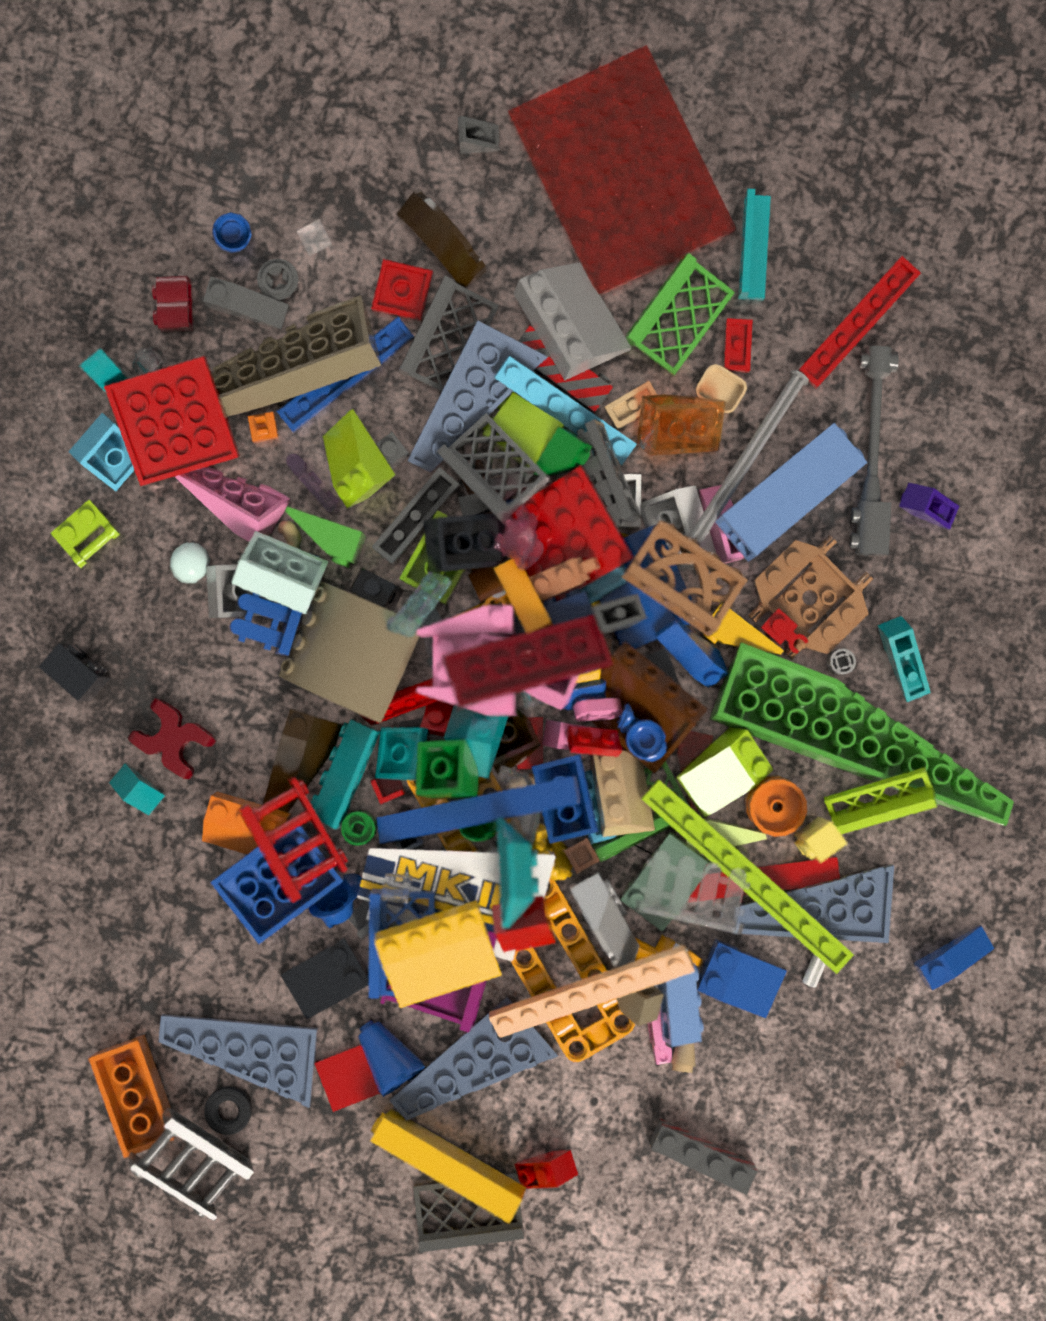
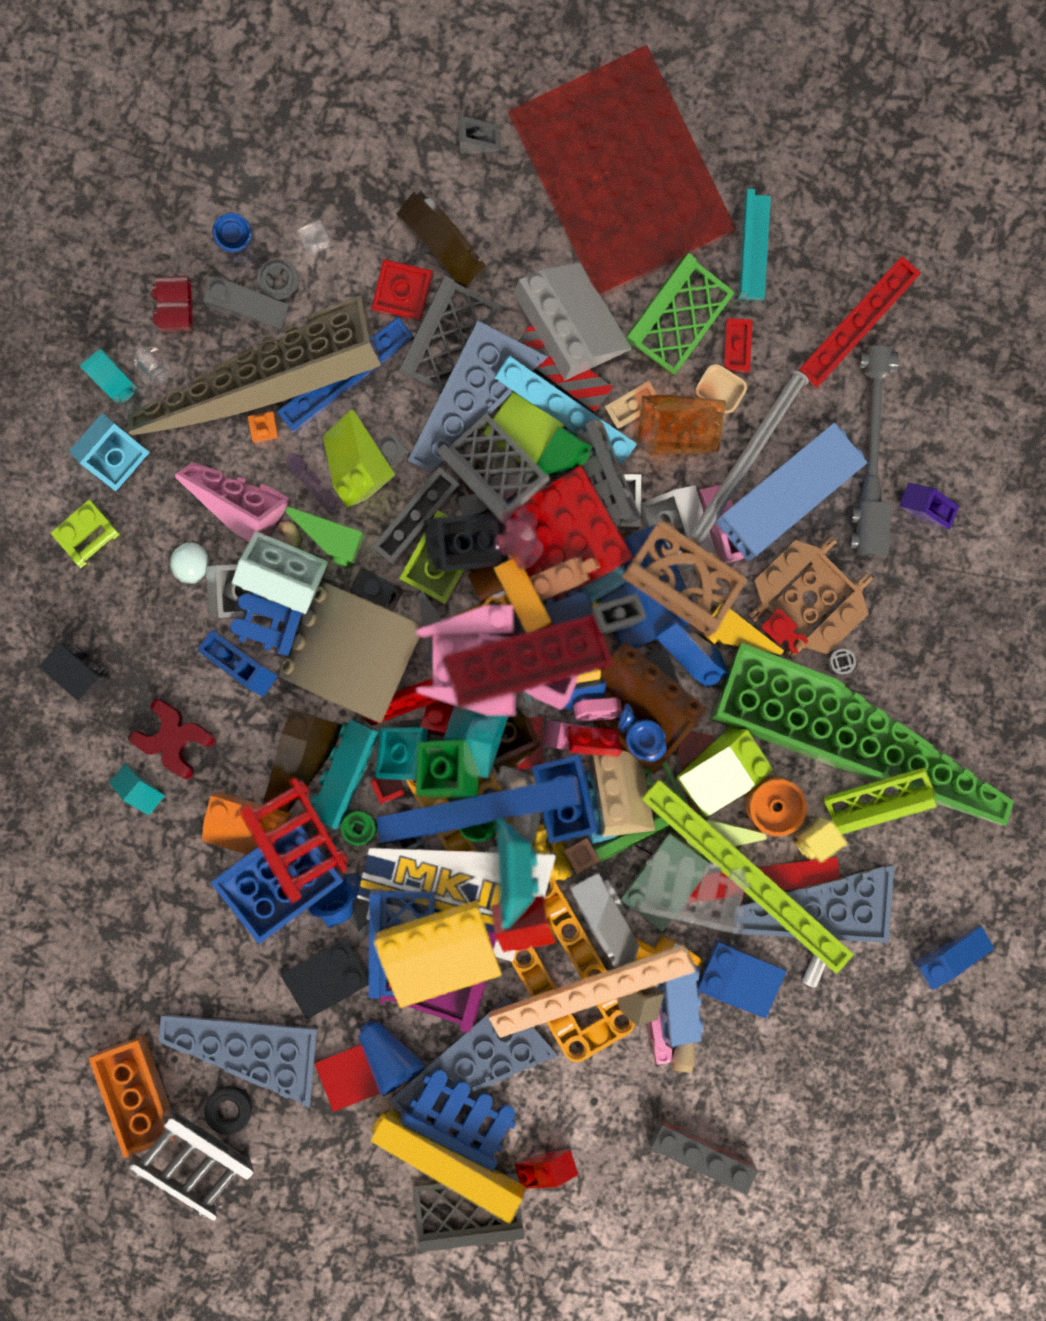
red plate [104,355,240,486] -> none
clear tile [381,873,412,903] -> none
clear light blue plate [386,572,452,637] -> none
teal slope [877,616,931,702] -> none
none -> blue slope [197,629,278,697]
none -> blue fence [399,1069,516,1171]

